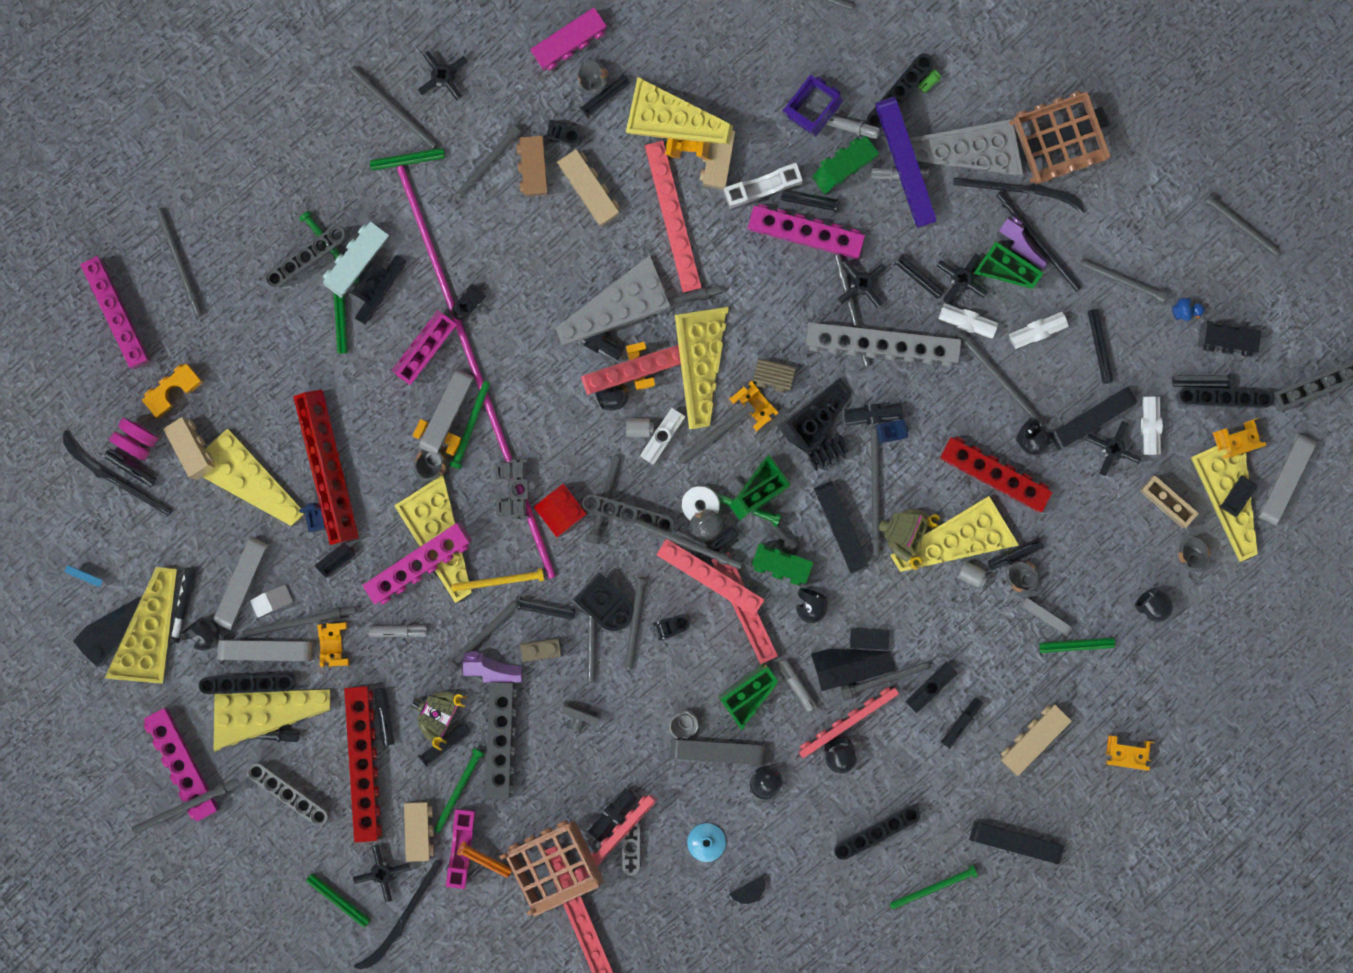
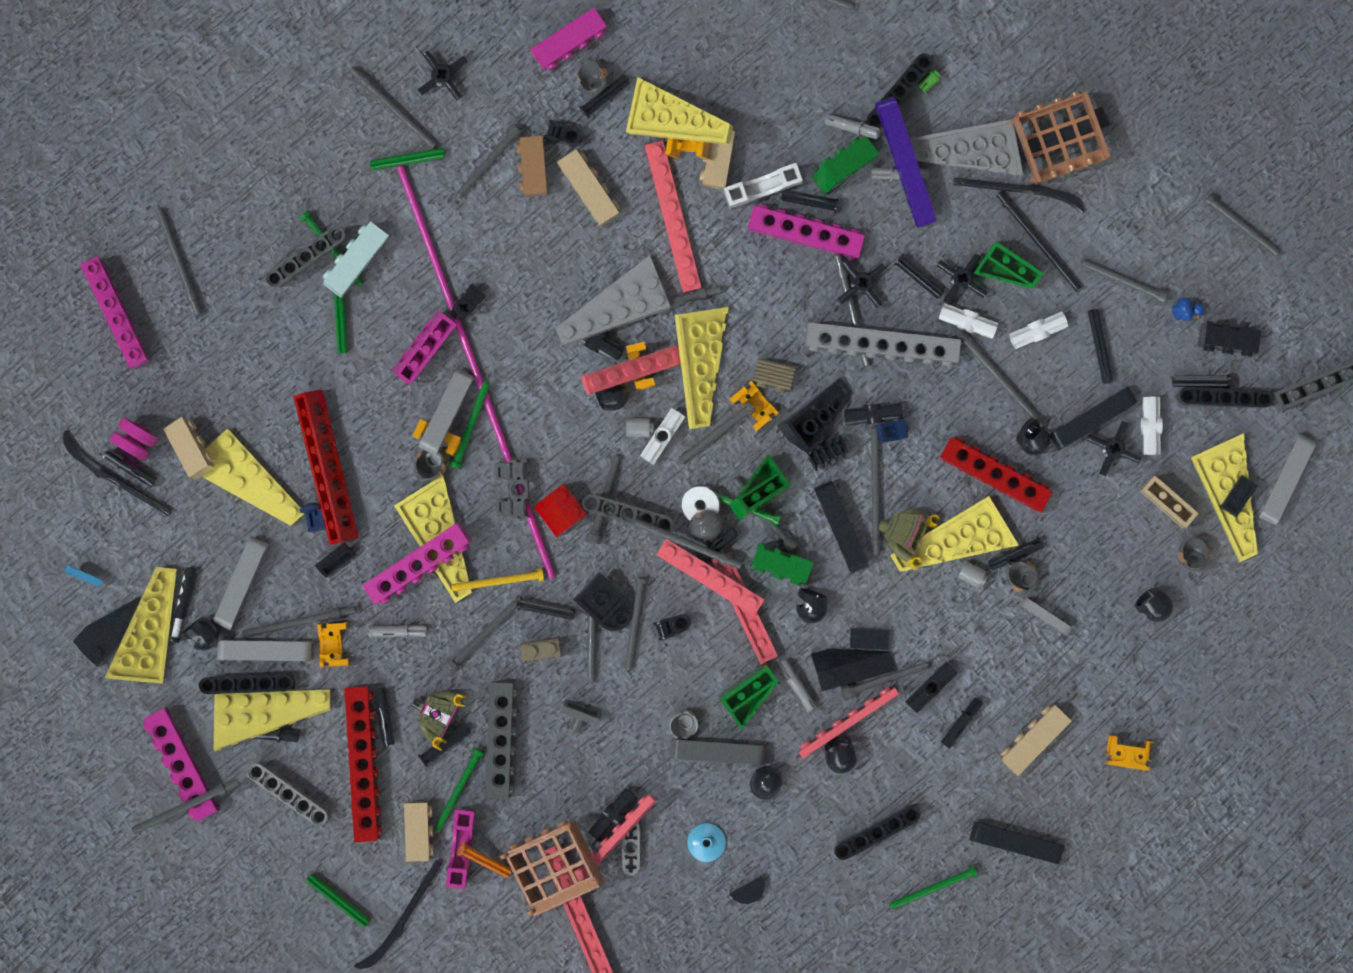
light orange arch [142,364,204,419] -> none
white slope [250,585,293,618] -> none
black bracket [351,255,407,325] -> none
black bar [353,844,411,903] -> none
medium lavender slope [463,651,522,682] -> none
dark purple window [782,75,843,137] -> none
medium lavender slope [999,216,1048,269] -> none
green axle [1039,638,1115,653] -> none
light orange piece [1212,418,1267,459] -> none

